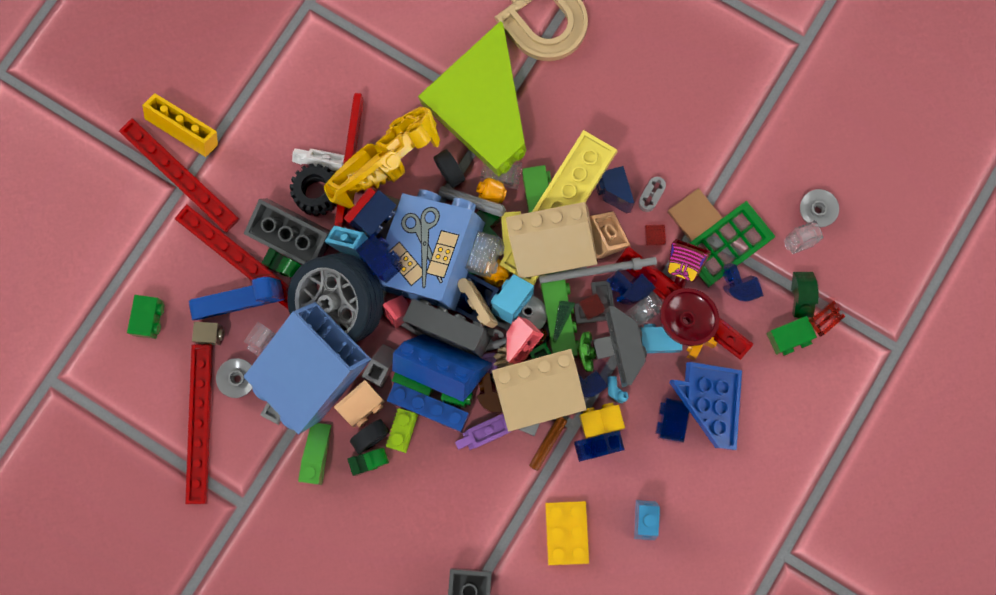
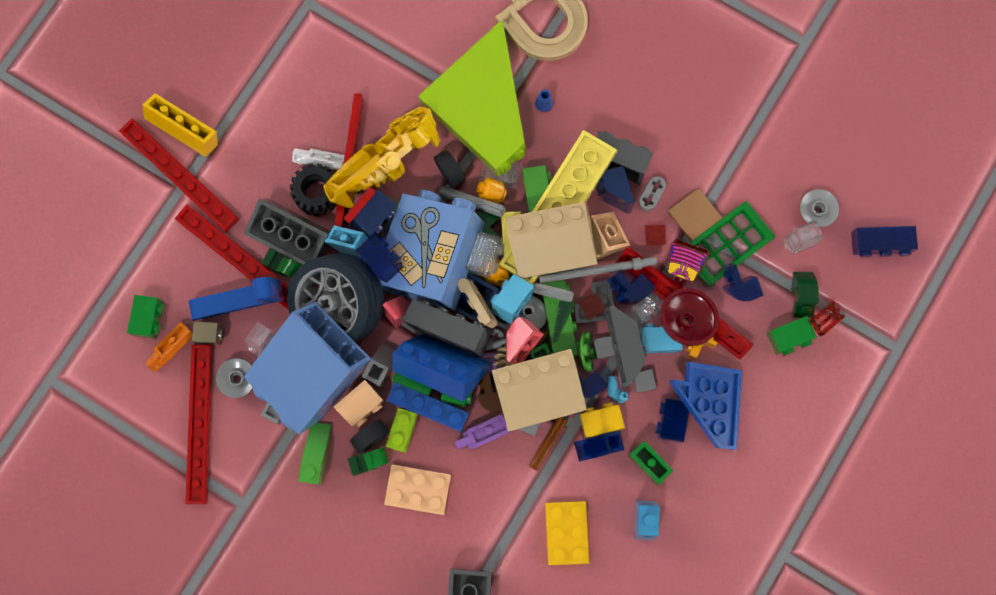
none -> orange hinge [145,322,193,372]
none -> light nougat plate [384,465,451,515]
none -> light grey axle [508,276,574,302]
none -> blue cone [535,90,554,112]
none -> dark grey piece [596,131,653,185]
none -> green brick [628,441,674,485]
none -> light grey tile [634,369,657,393]
none -> clear blue brick [851,226,918,258]

